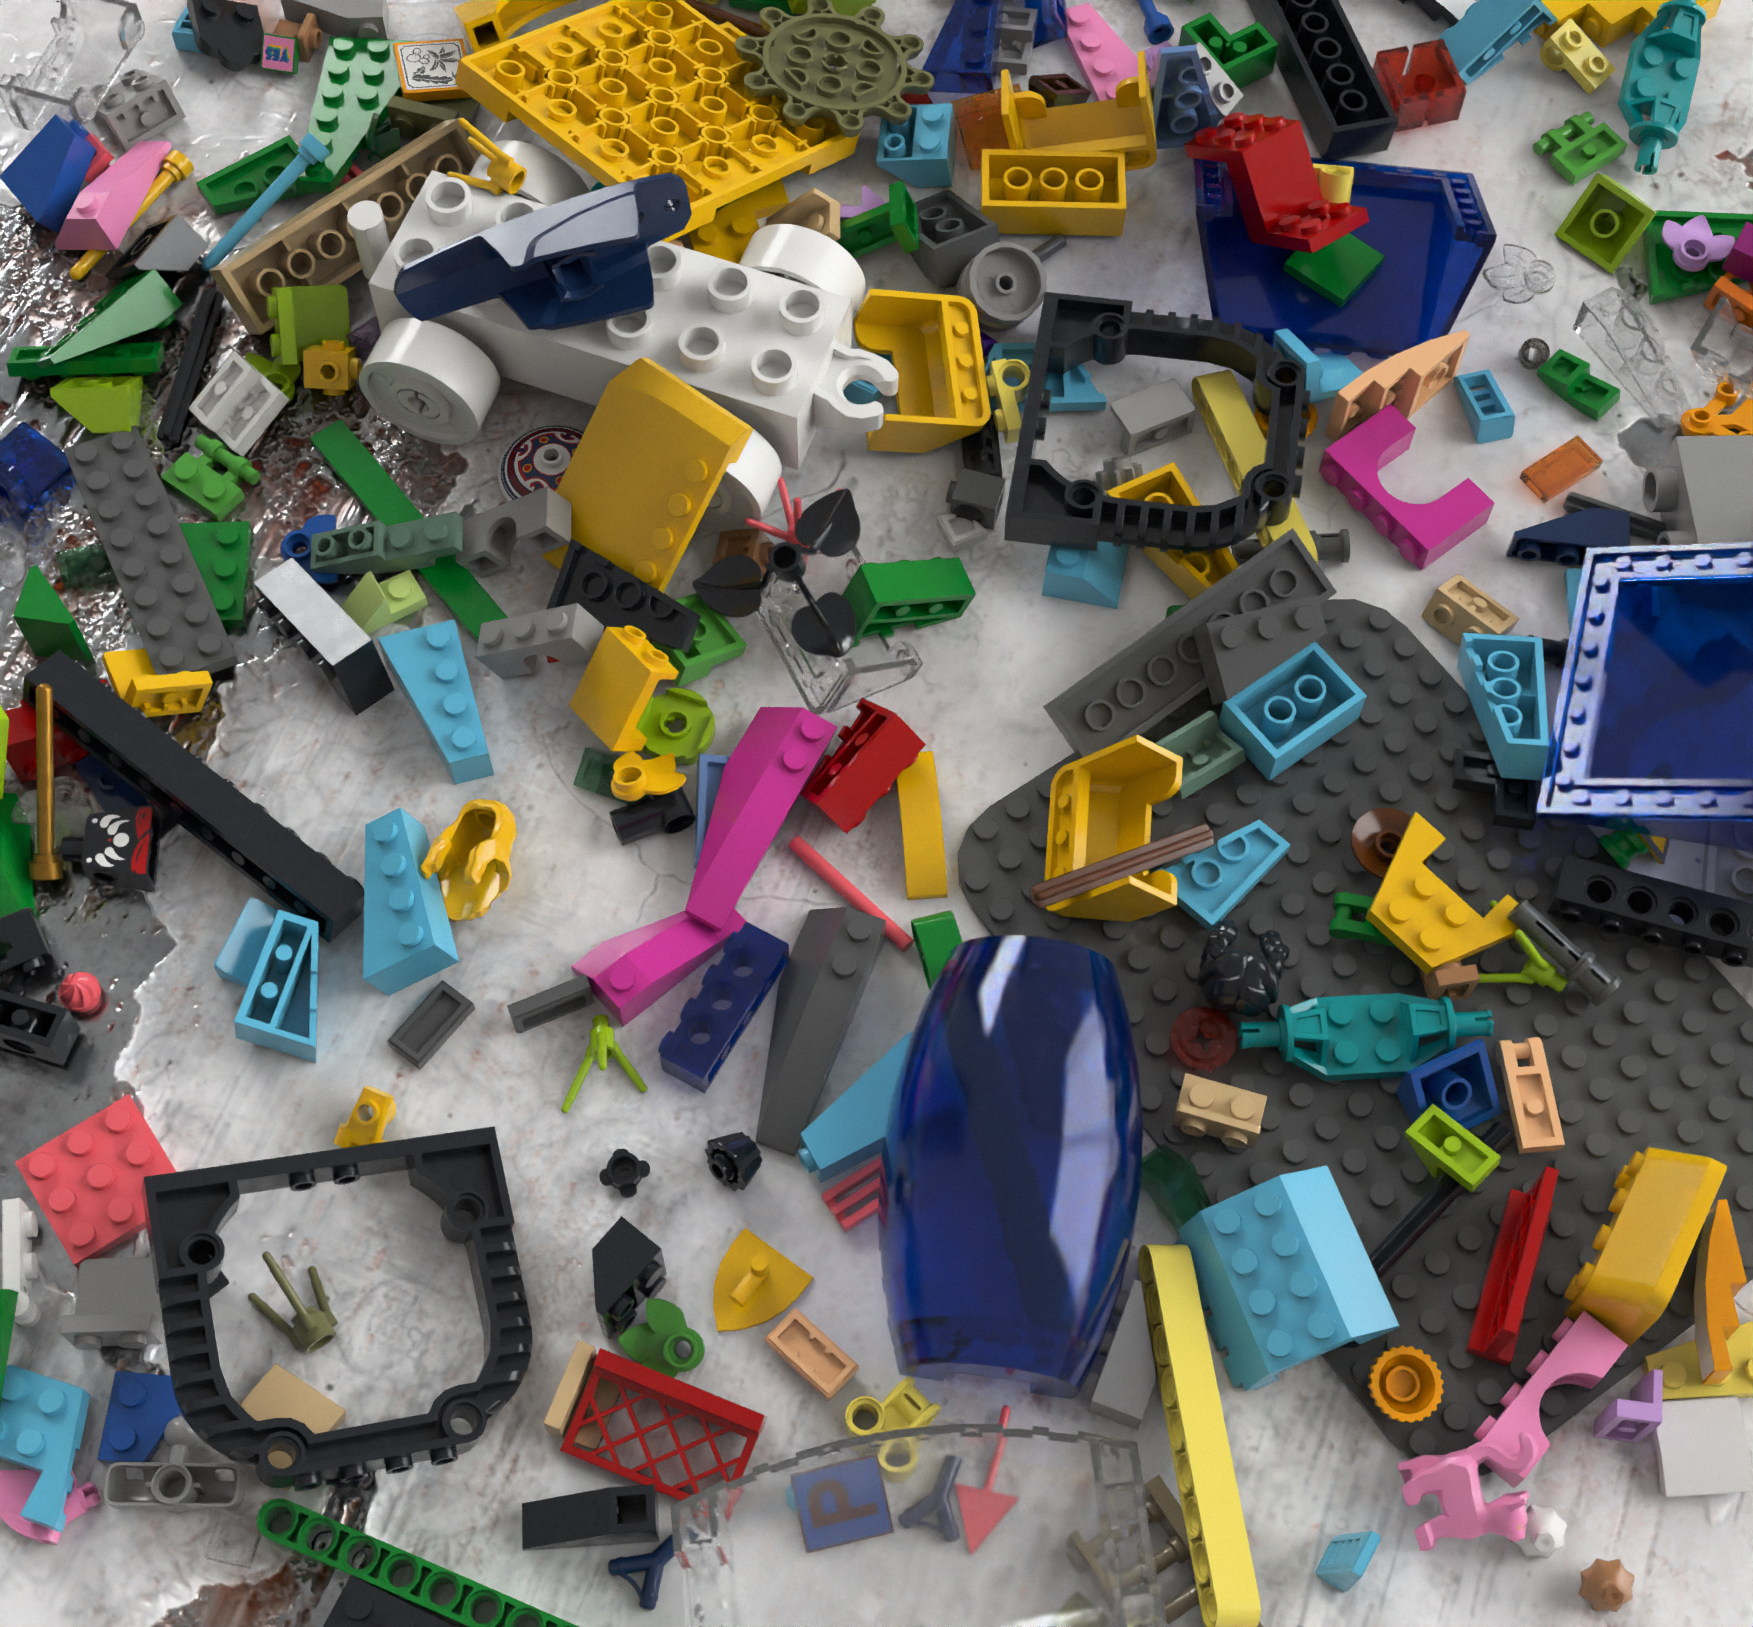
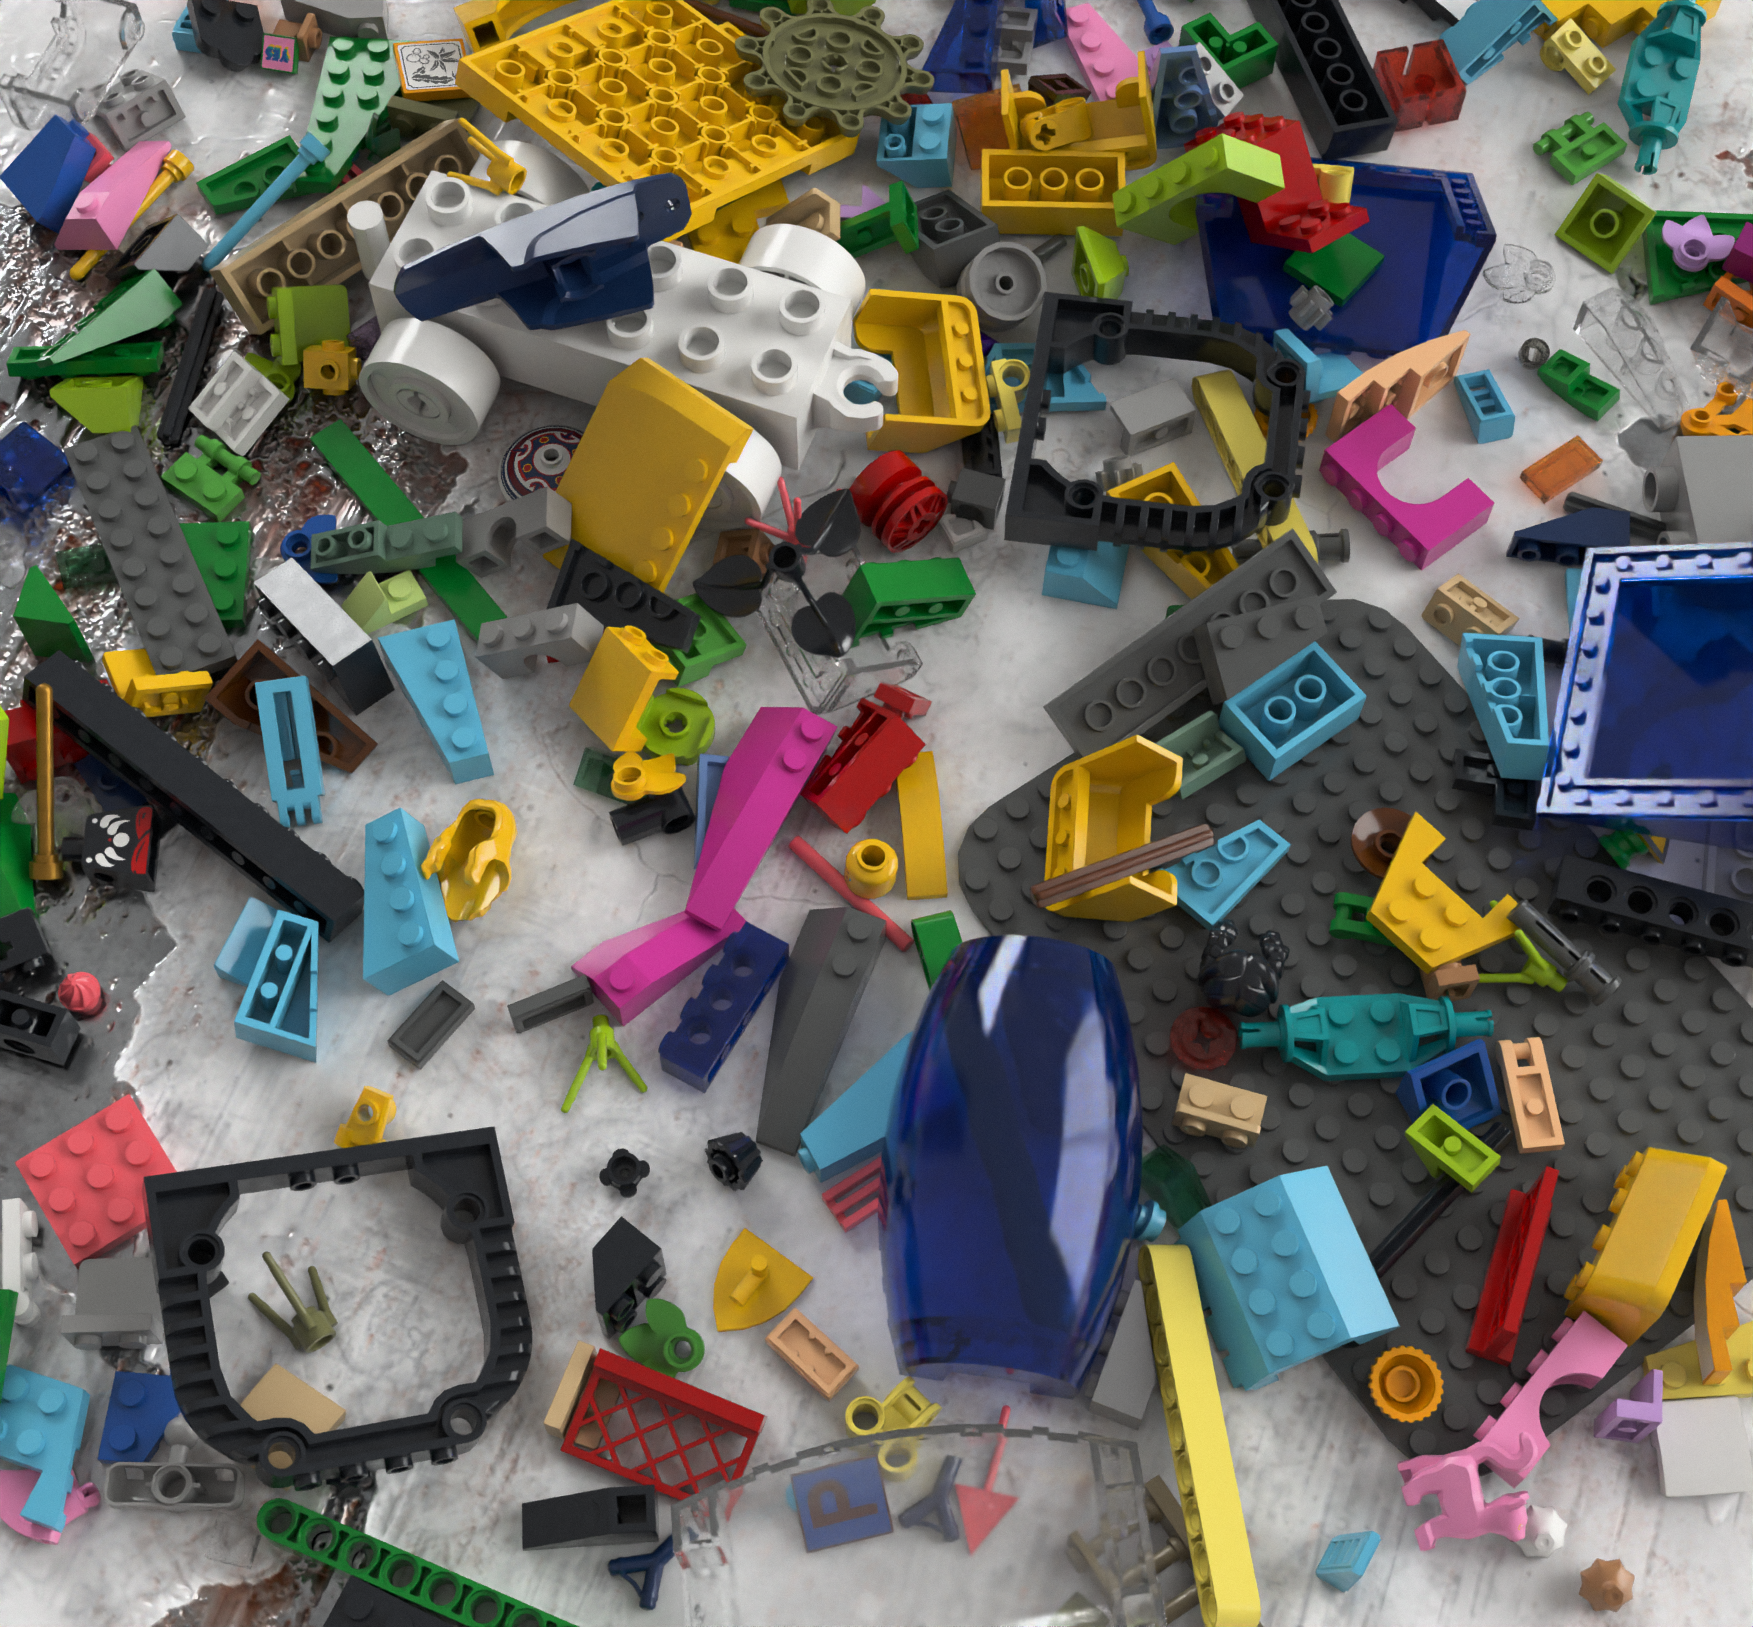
none -> reddish brown wedge [204,639,378,773]
none -> medium azure hinge [255,676,325,828]
none -> yellow head [844,839,898,899]
none -> red wheel [849,450,948,553]
none -> red plate [874,683,932,719]
none -> yellow piece [1020,97,1093,151]
none -> lime slope [1071,226,1129,299]
none -> lime arch [1112,133,1285,245]
none -> medium azure plate [1129,1199,1166,1242]
none -> light grey gear [1288,285,1334,331]

